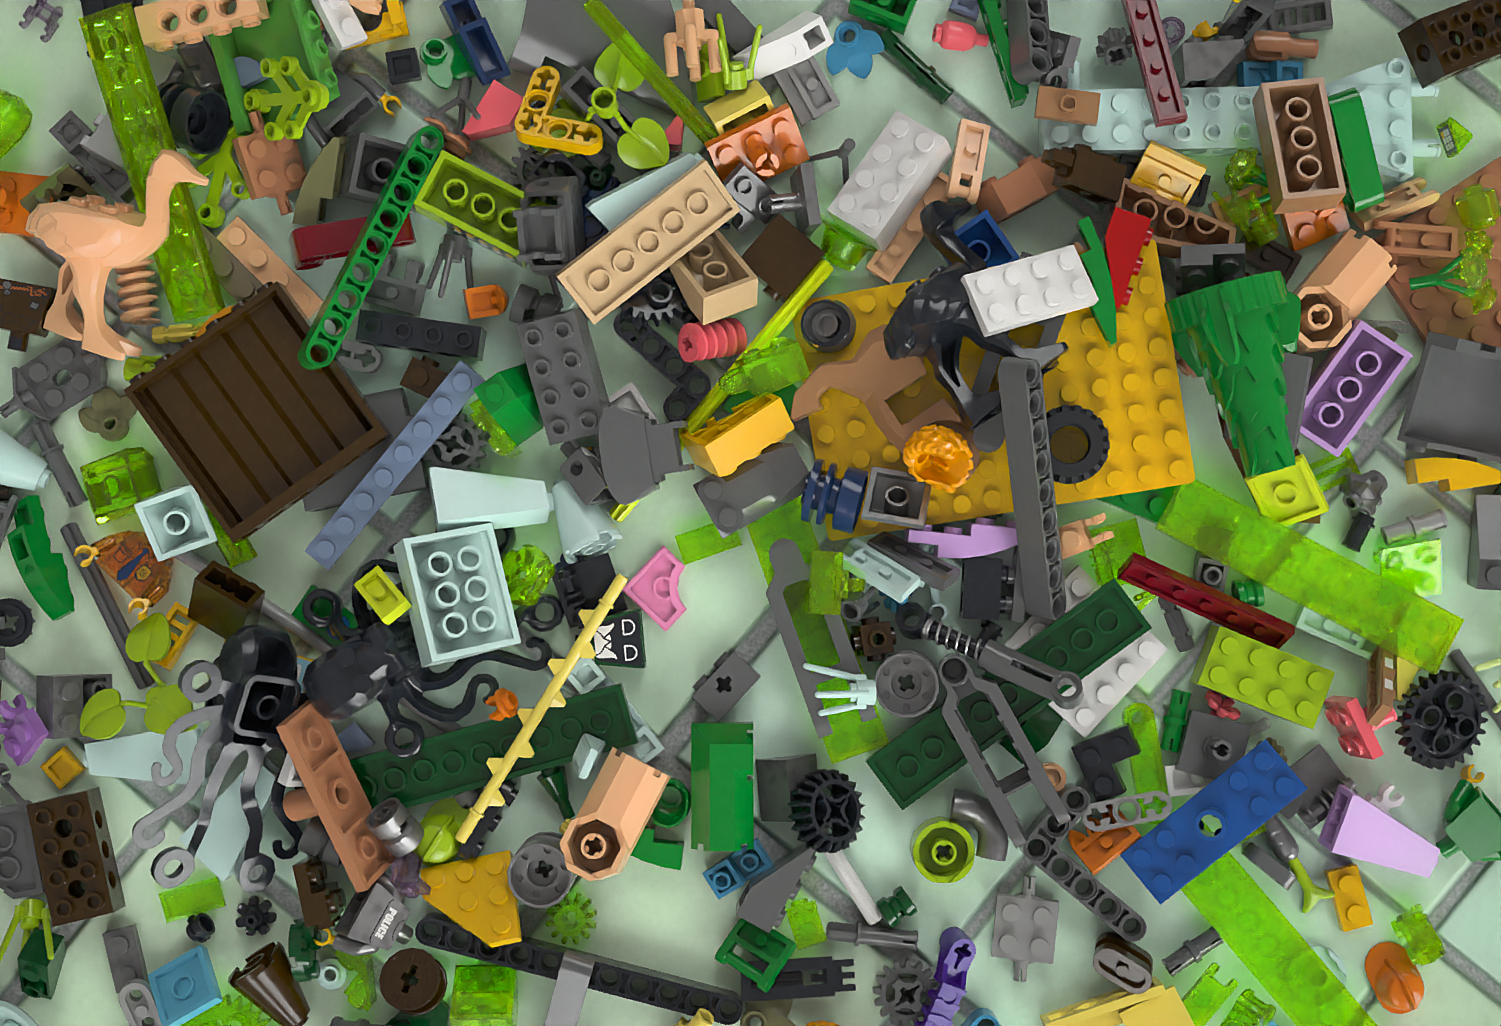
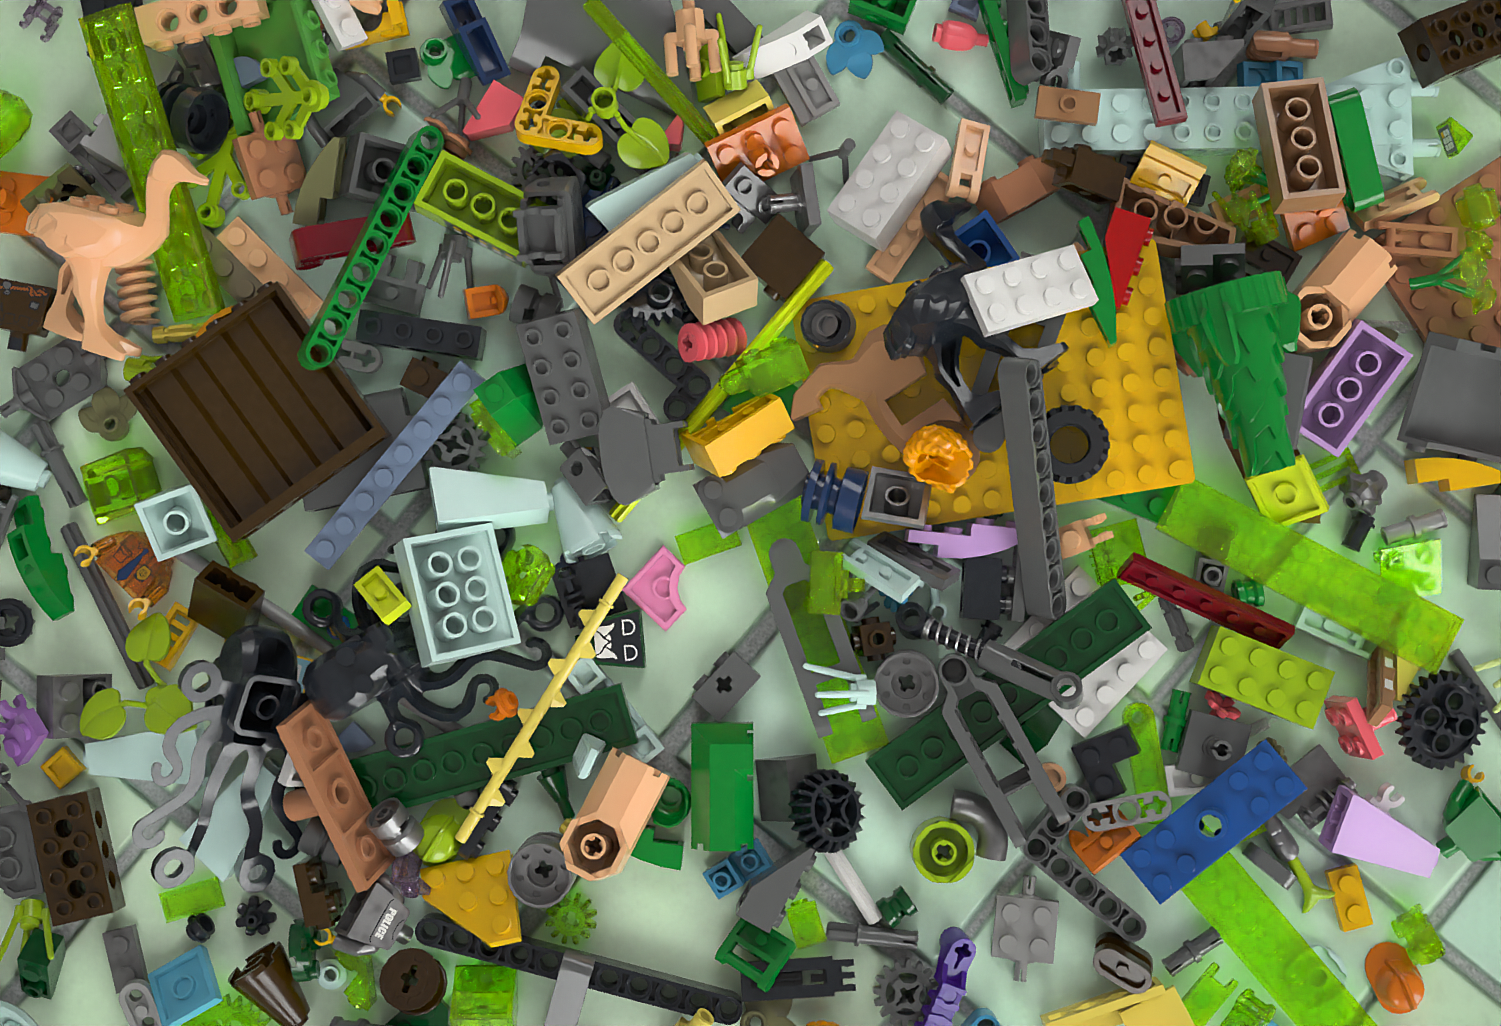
clear neon green piece [820,214,877,272] -> none

